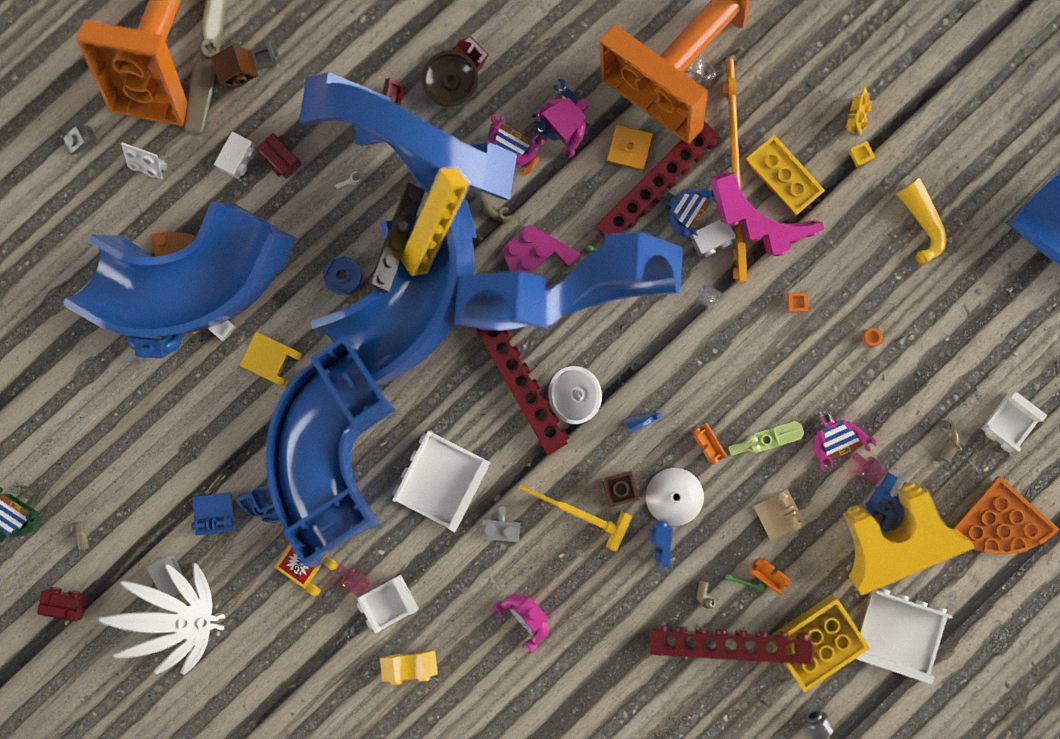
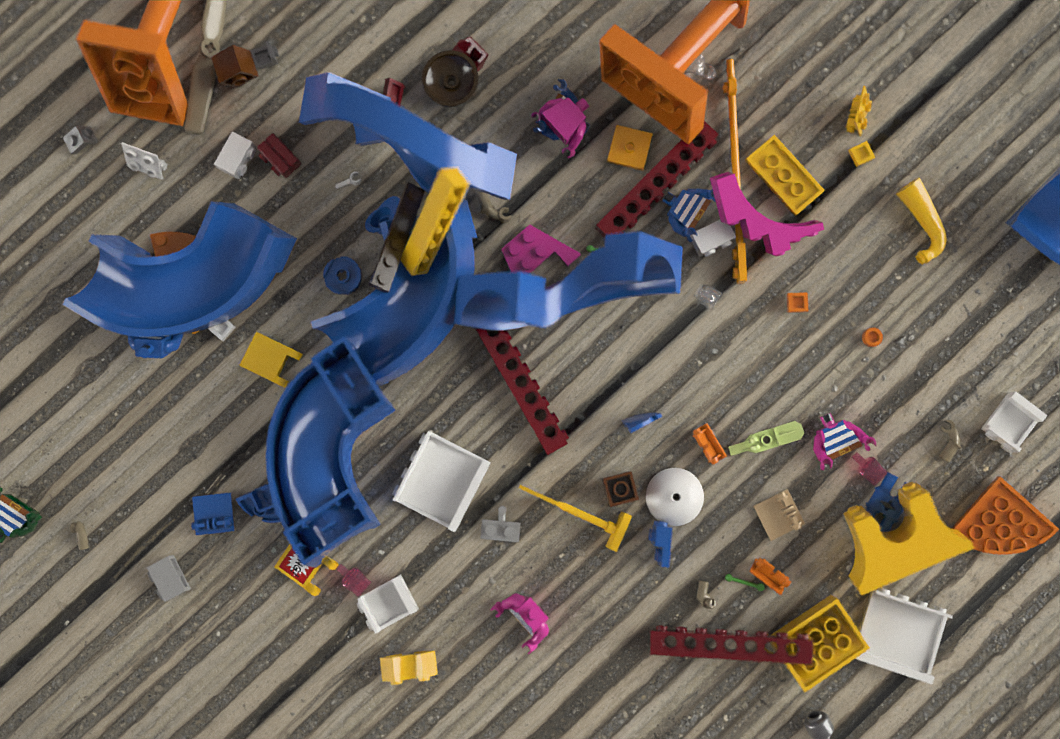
dark red brick [37,587,87,621] -> none
white plant [98,563,225,674] -> none
torso [488,112,545,168] -> none
orange piece [522,155,539,176] -> none
white dish [548,366,602,424] -> none
none -> blue piece [365,196,400,235]

